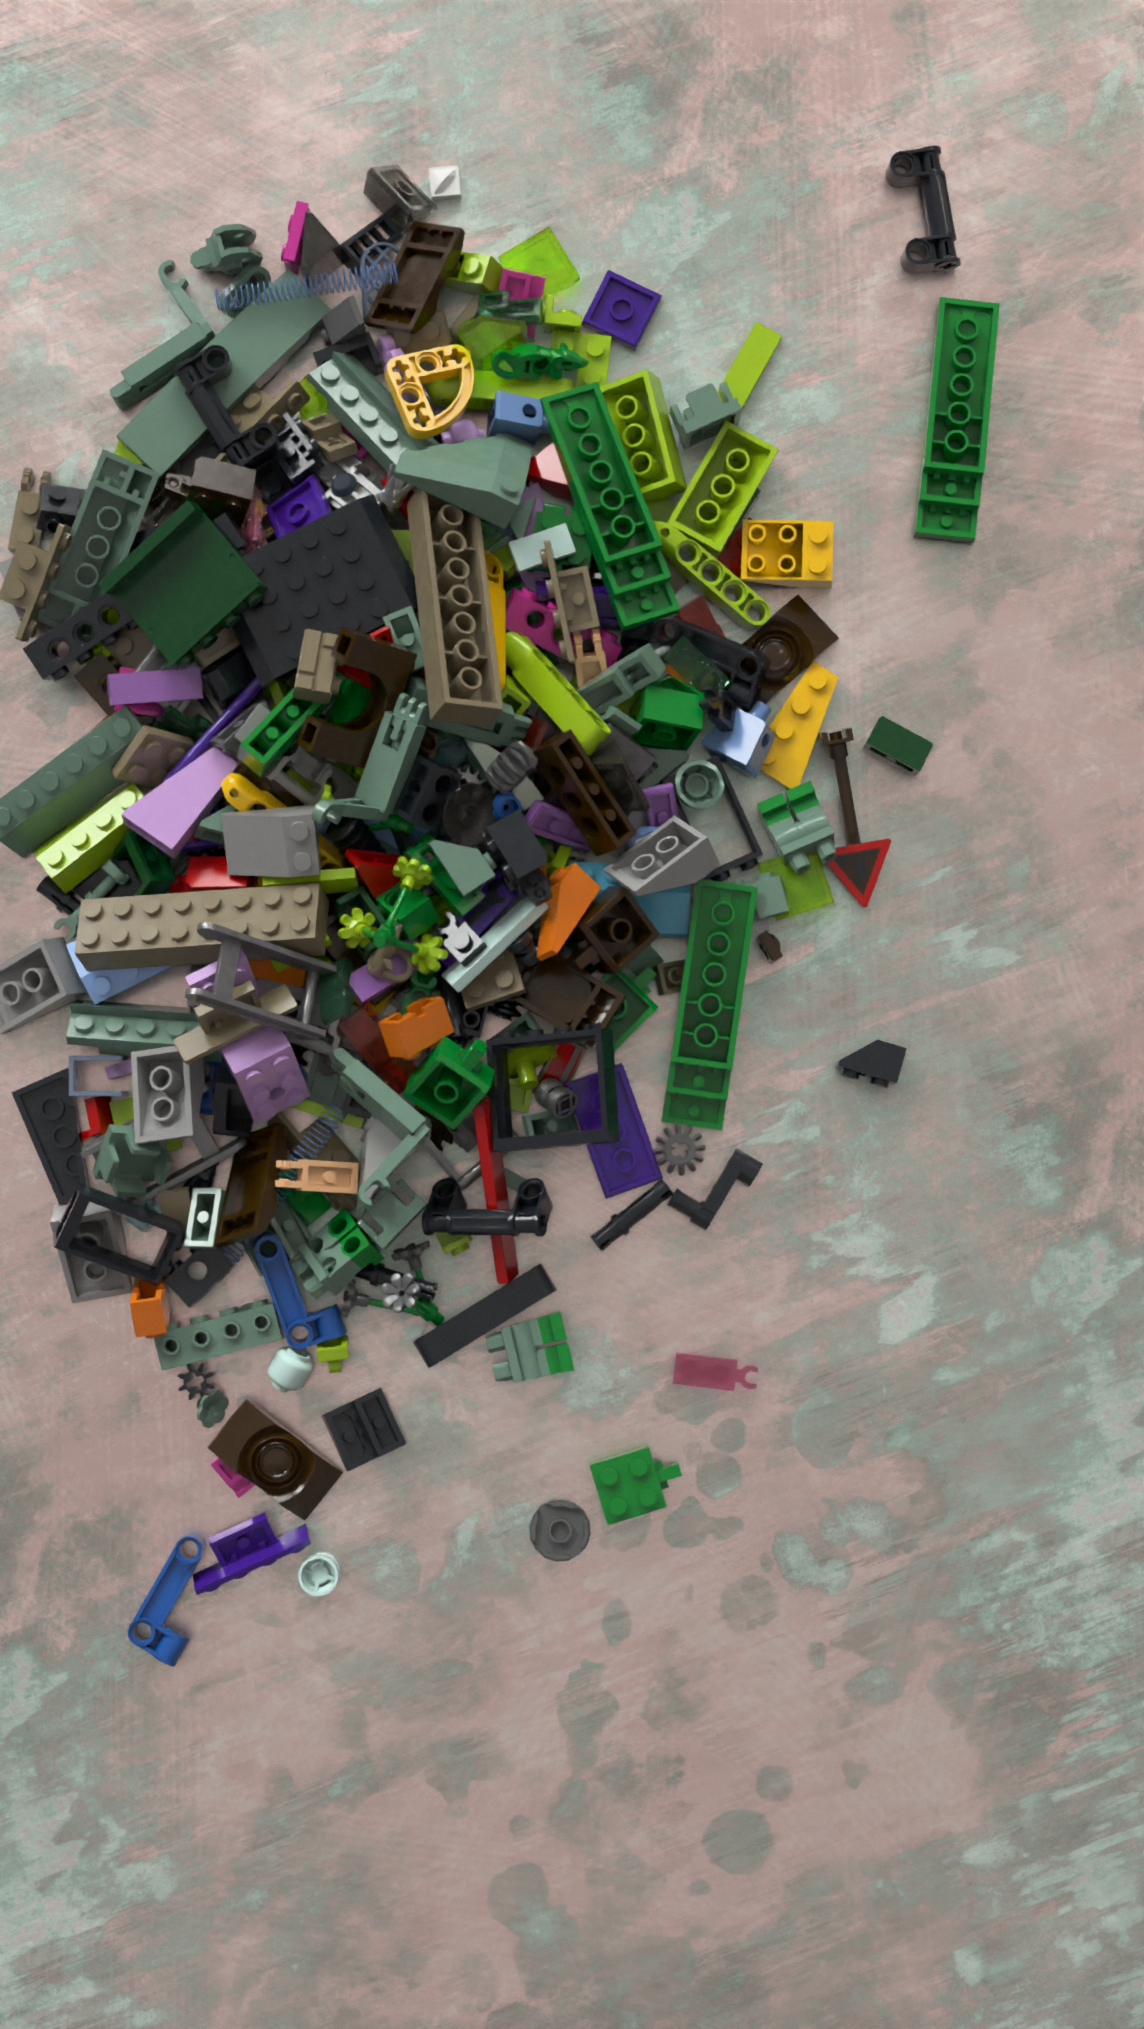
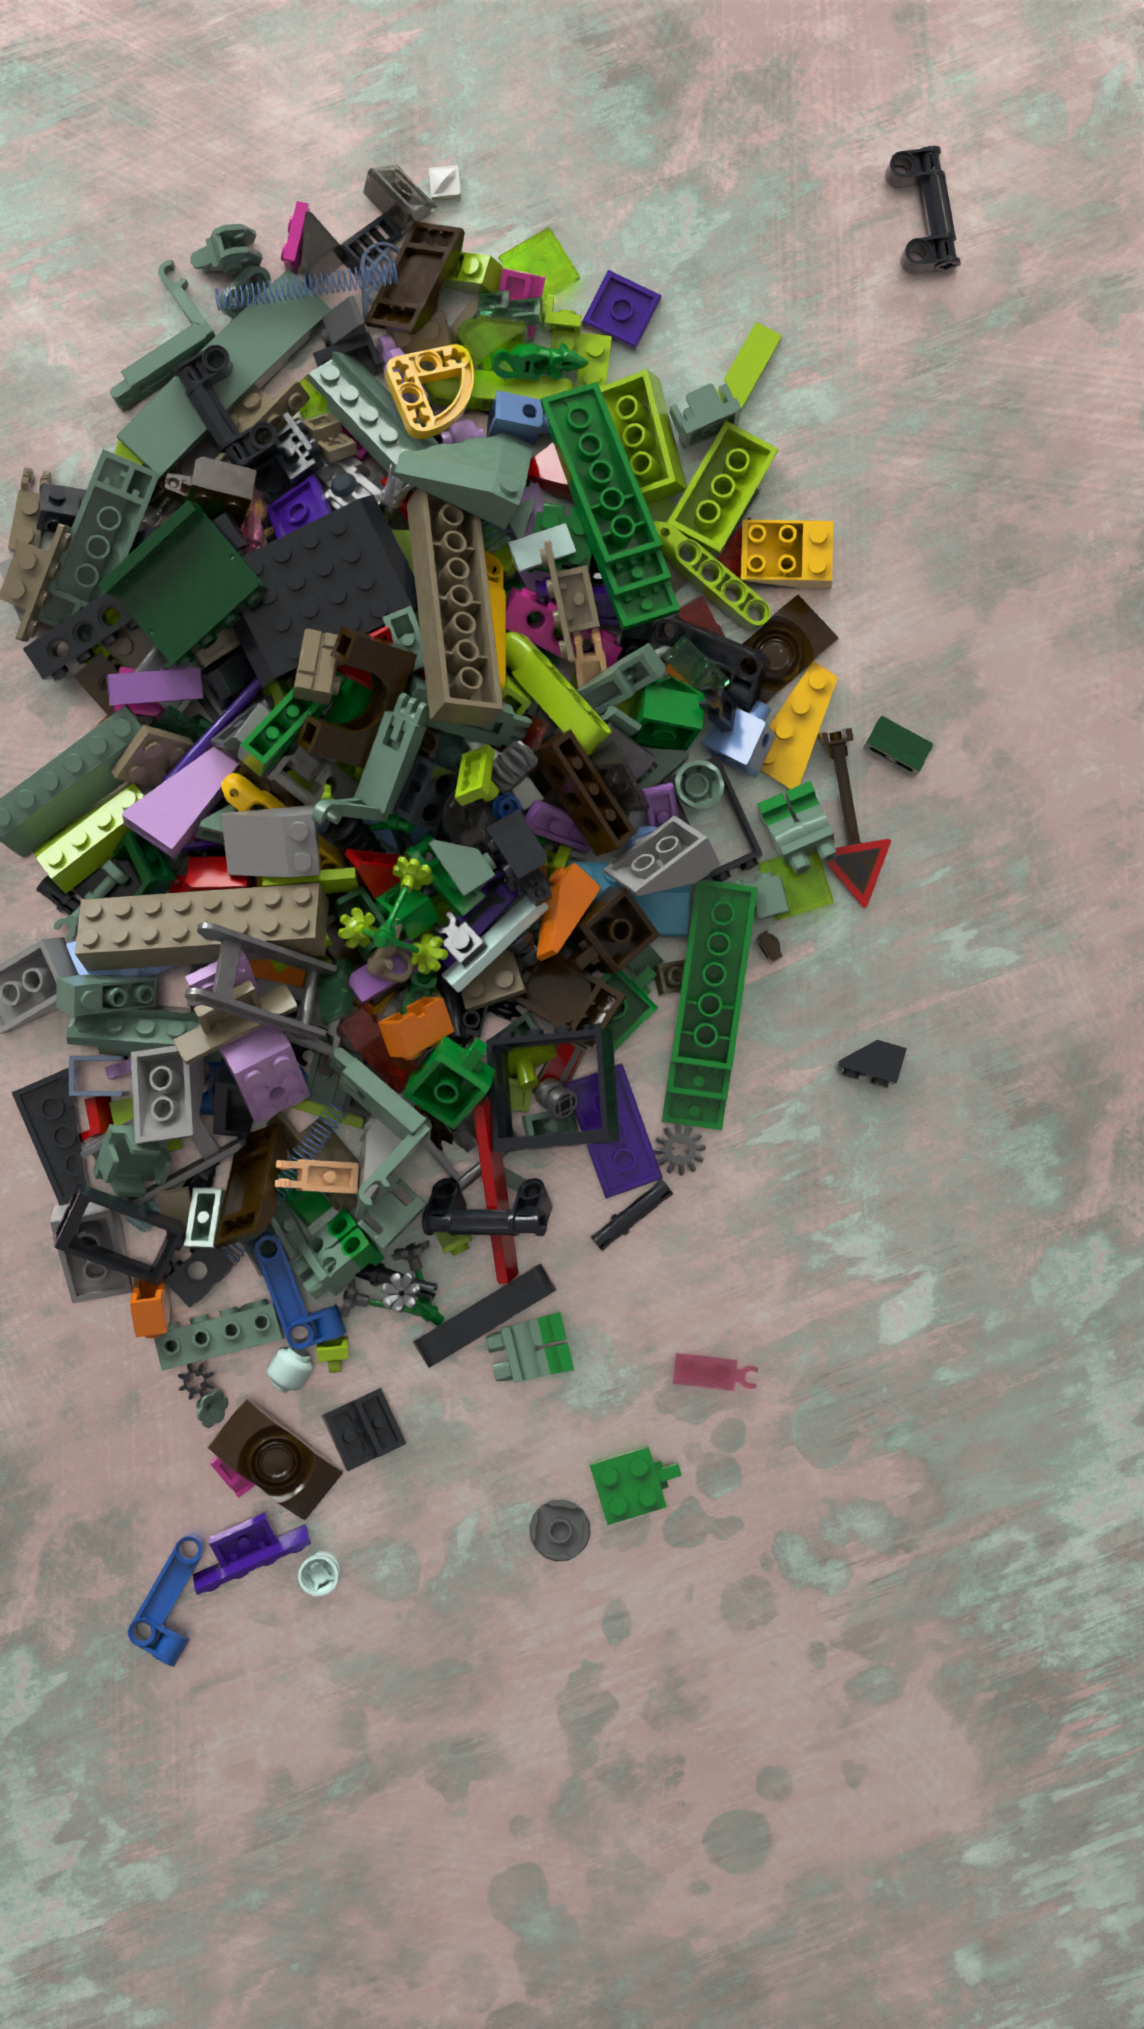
black beam [667,1148,763,1231] -> none
green slope [914,297,1000,543] -> none
none -> sand green slope [56,975,157,1016]
none -> lime tile [455,744,499,806]

